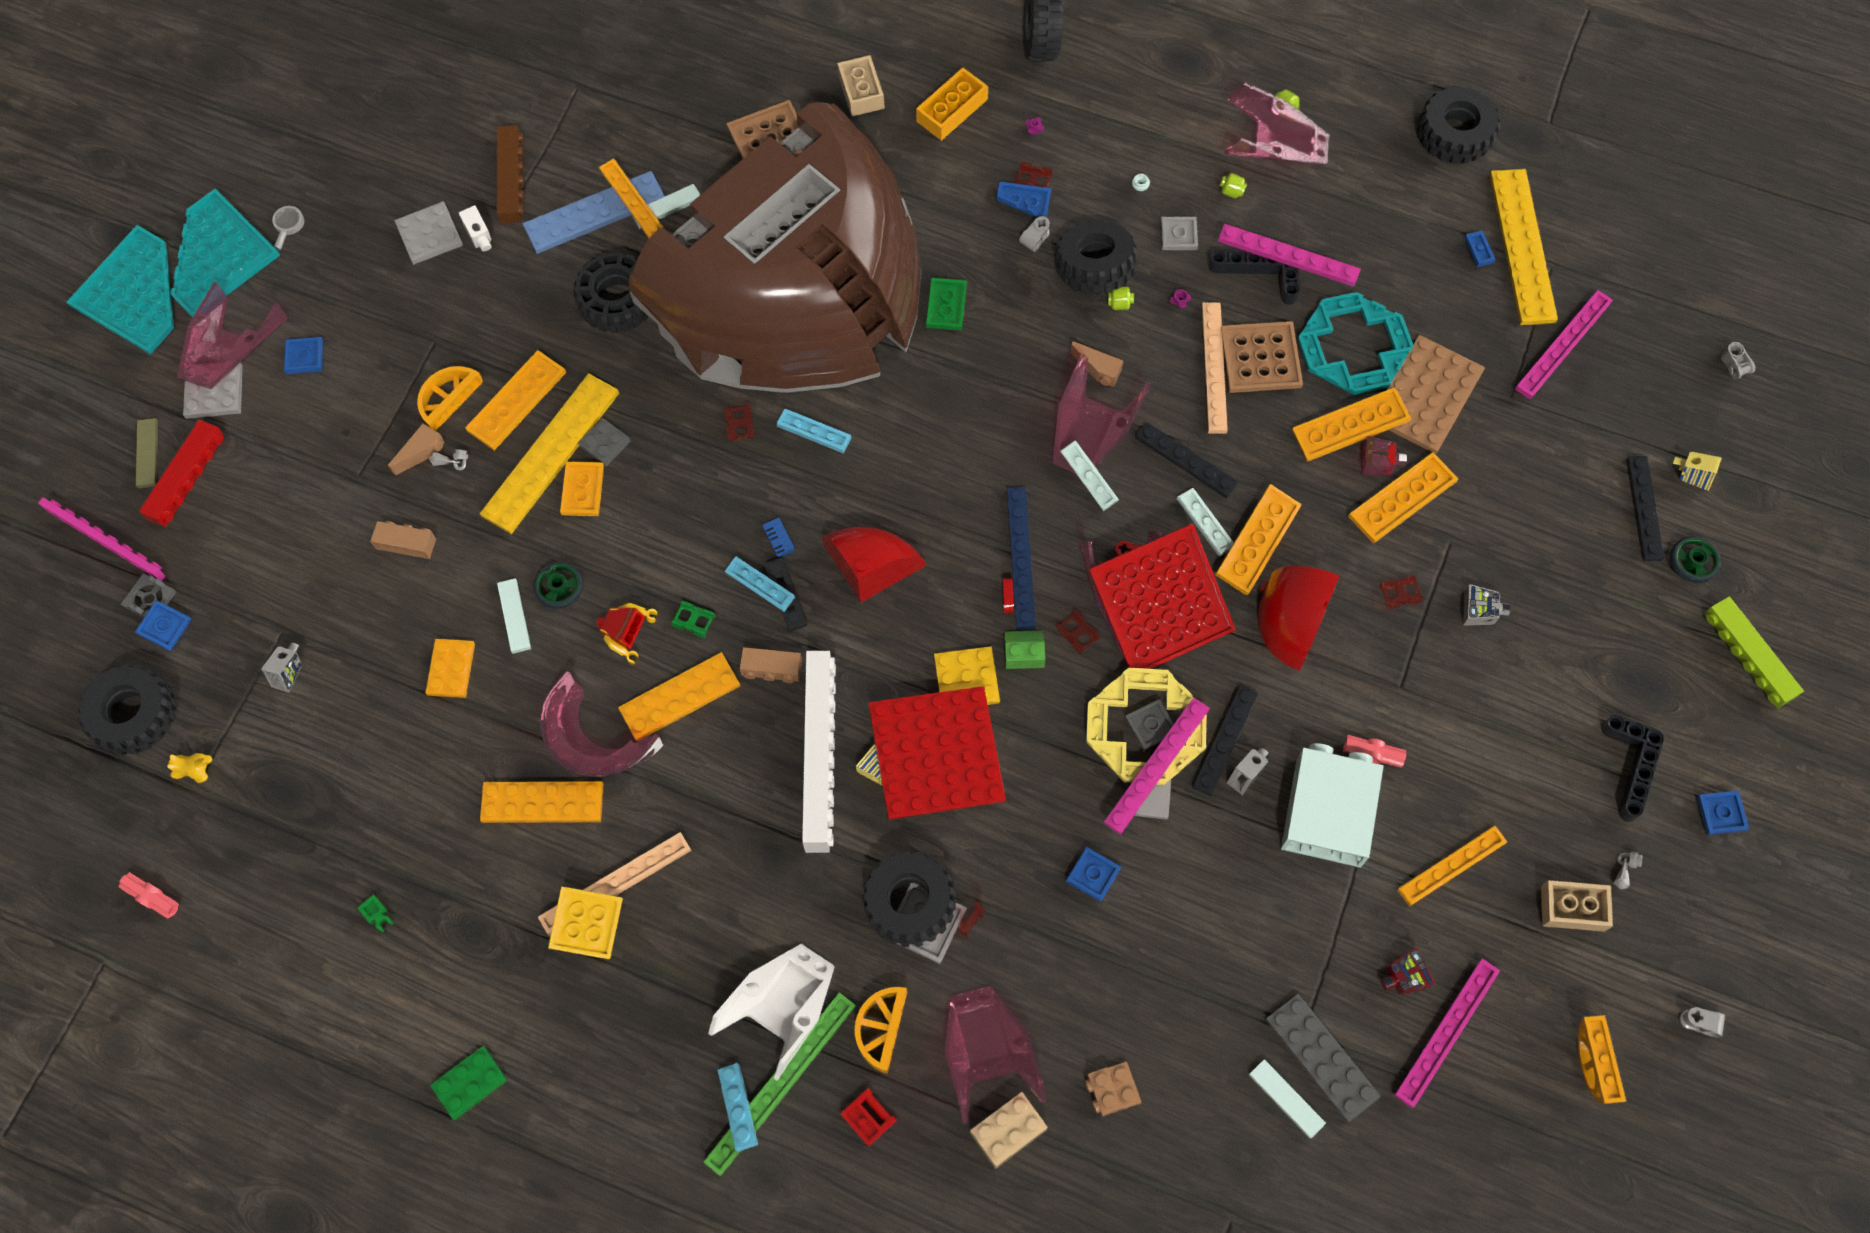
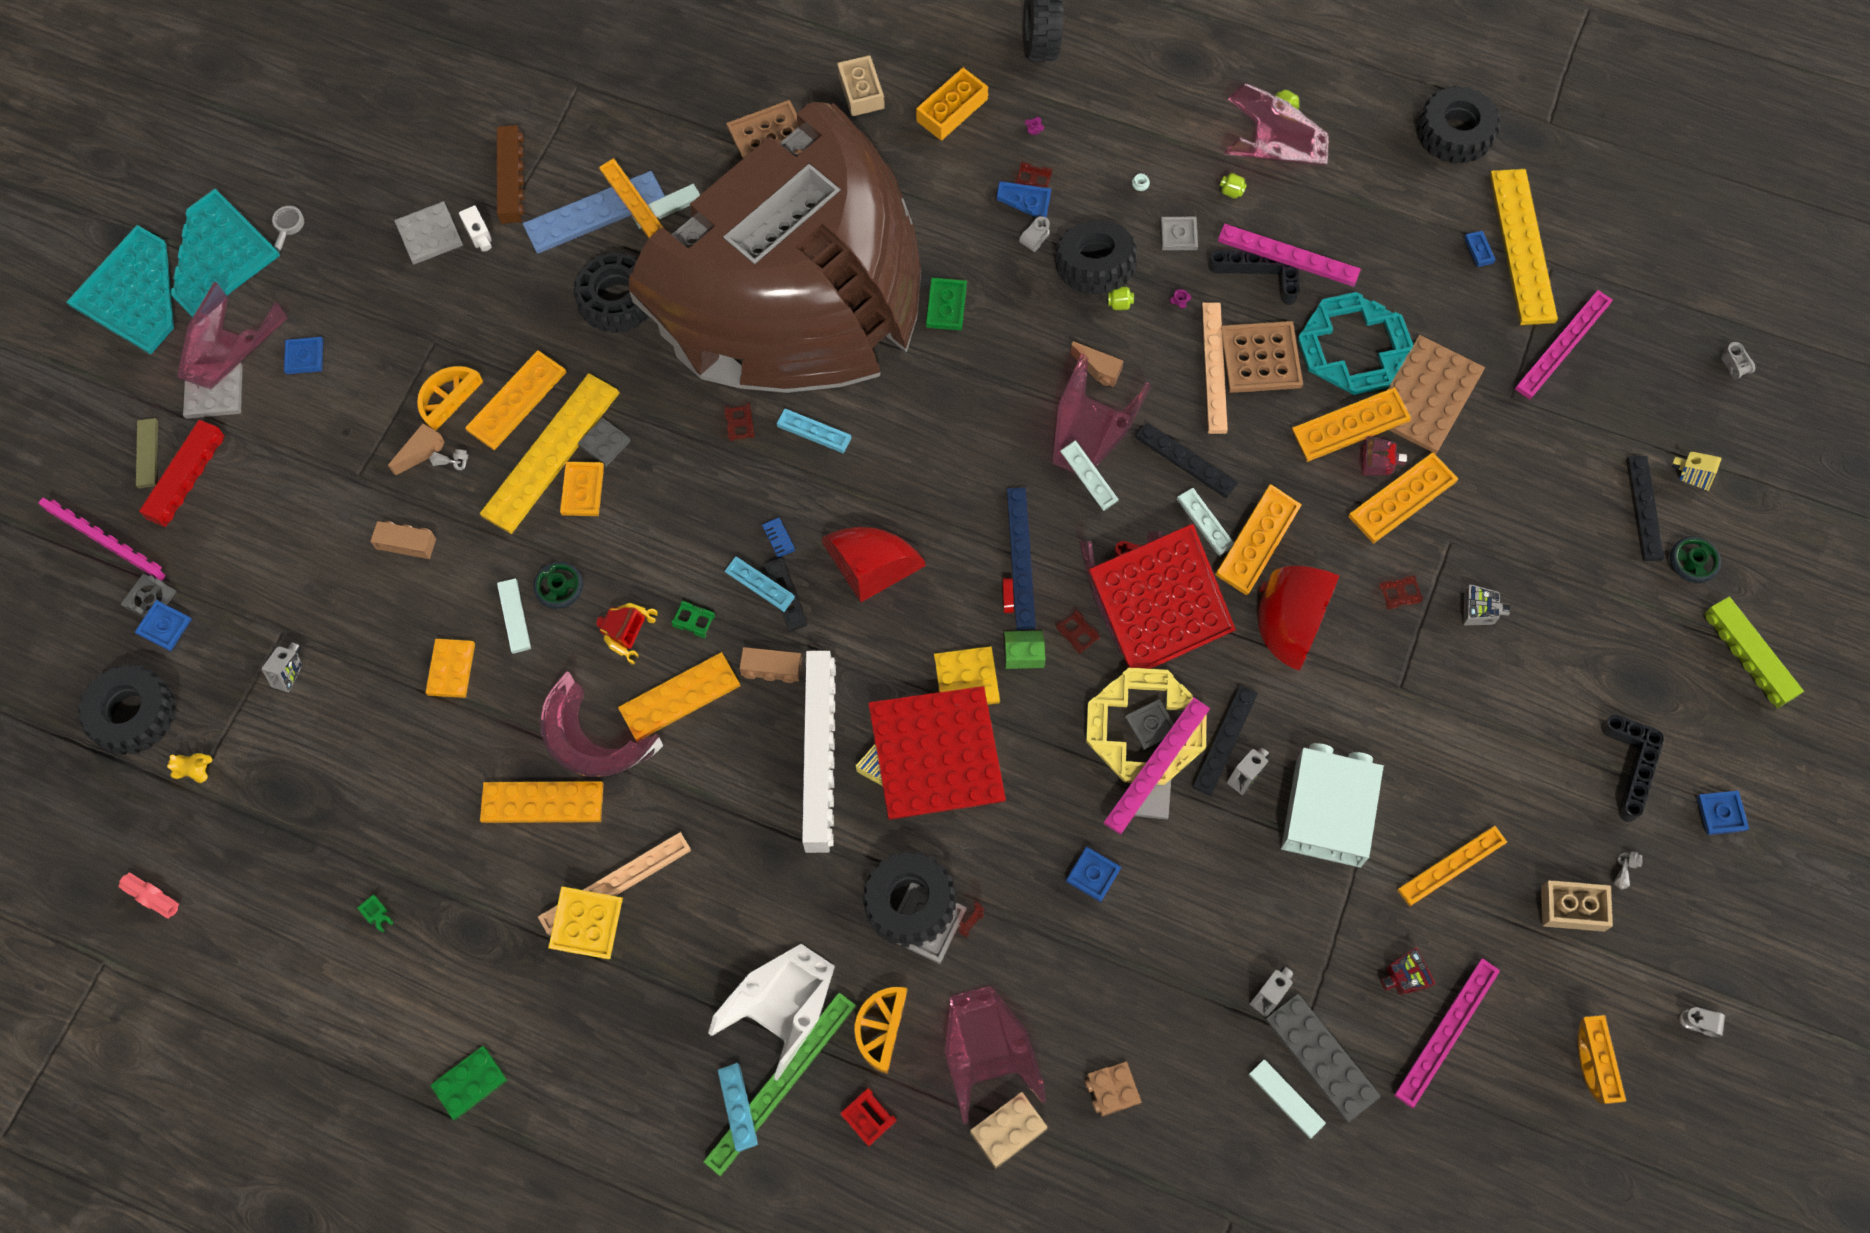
coral piece [1343,735,1407,768] -> none
none -> light grey torso [1250,967,1293,1017]

